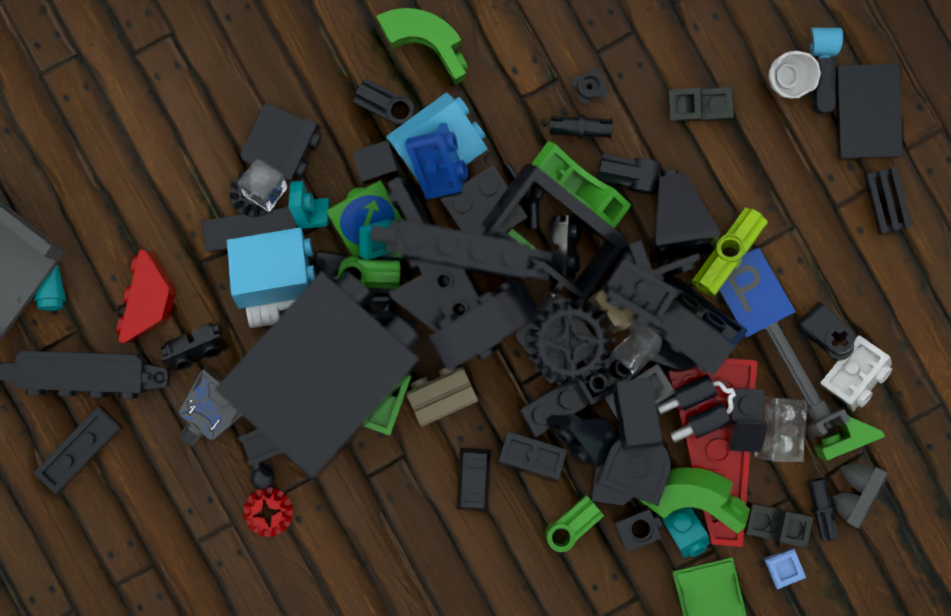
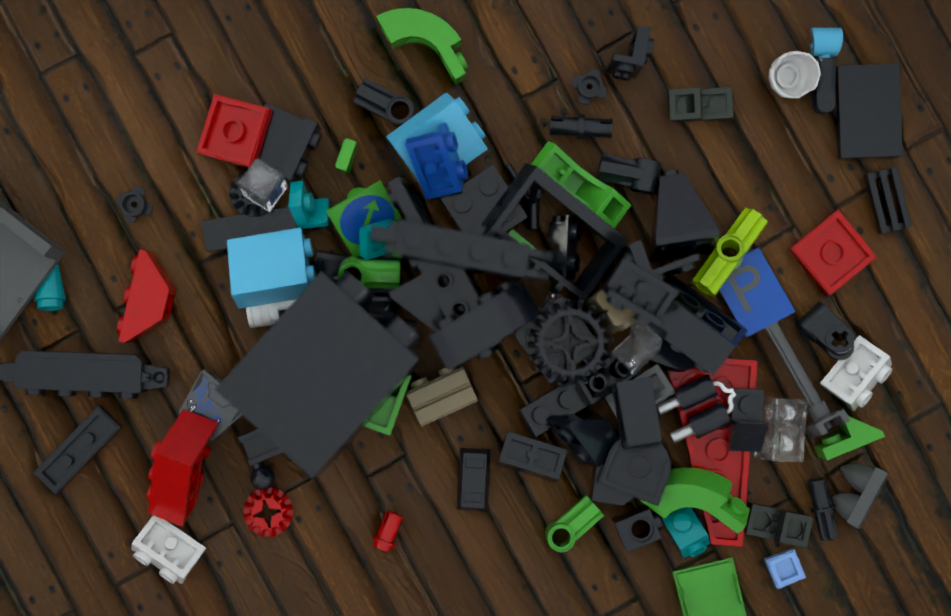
black hinge [161,323,230,371] -> none
black panel [353,140,399,185] -> none
none -> black plate [116,187,153,223]
none -> white bracket [131,516,206,584]
none -> red wedge [146,409,218,527]
none -> red tile [196,94,273,170]
none -> bright green tile [335,138,359,175]
none -> red pin [372,510,404,552]
none -> black bracket [606,26,654,81]
none -> red tile [789,209,877,296]

